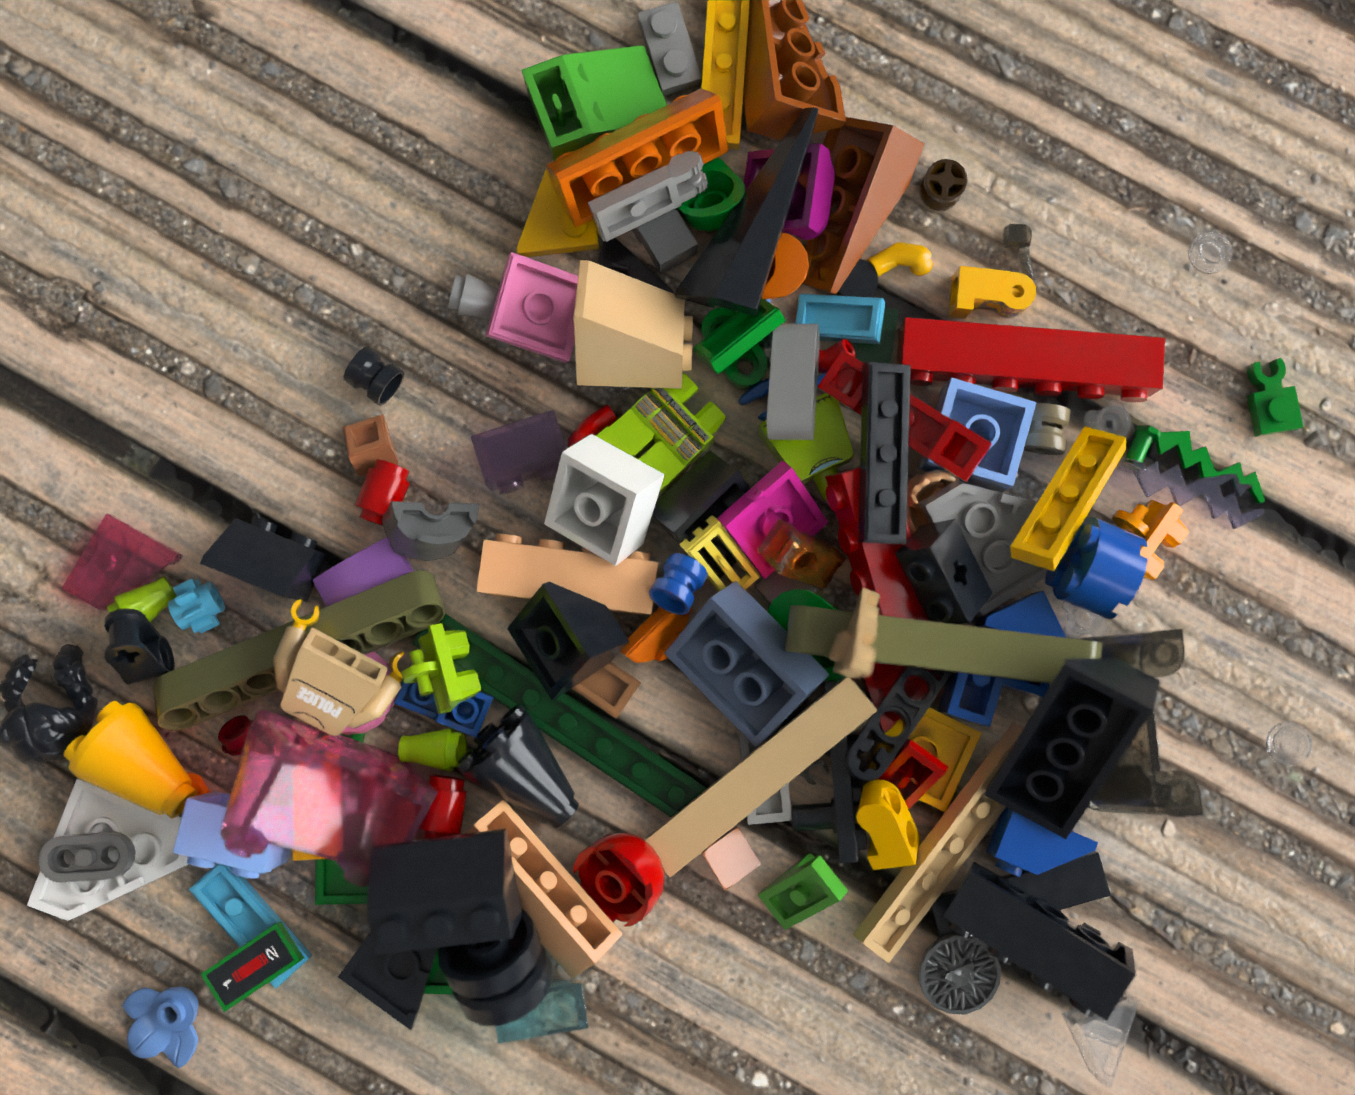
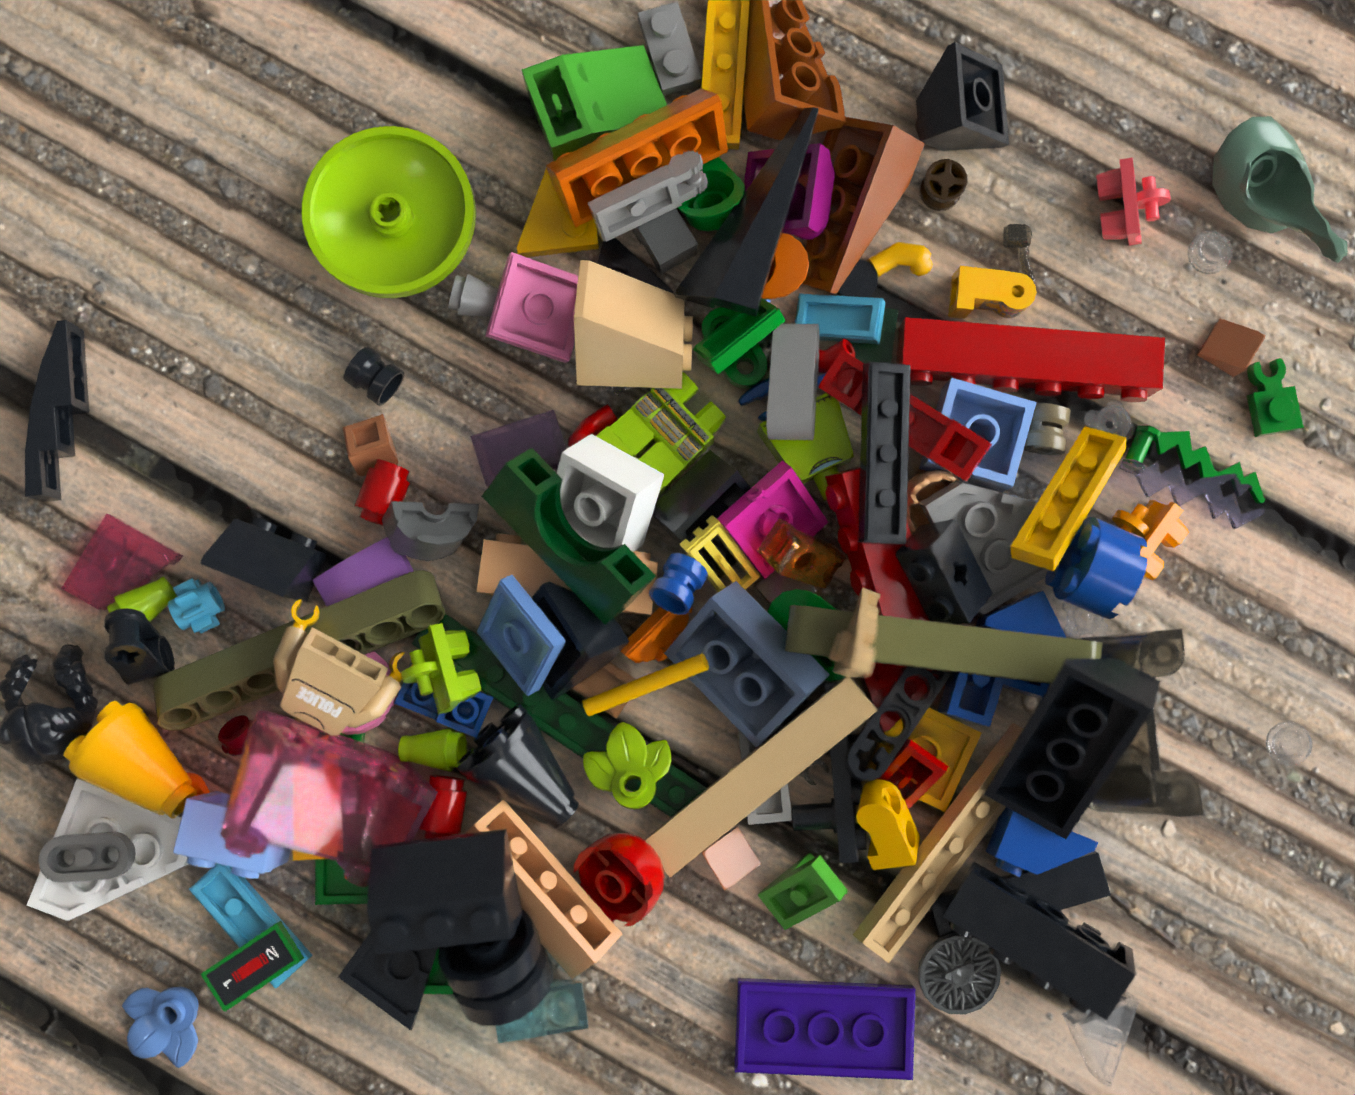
none -> black slope [25,320,90,502]
none -> lime dish [301,126,476,298]
none -> medium blue plate [477,575,566,696]
none -> dark green arch [482,448,656,625]
none -> yellow bar [583,653,709,717]
none -> lime plate [583,722,672,809]
none -> dark purple tile [734,978,916,1080]
none -> black slope [915,42,1009,151]
none -> coral hips [1096,157,1171,246]
none -> nougat slope [1197,318,1266,377]
none -> sand green hat [1212,116,1348,263]

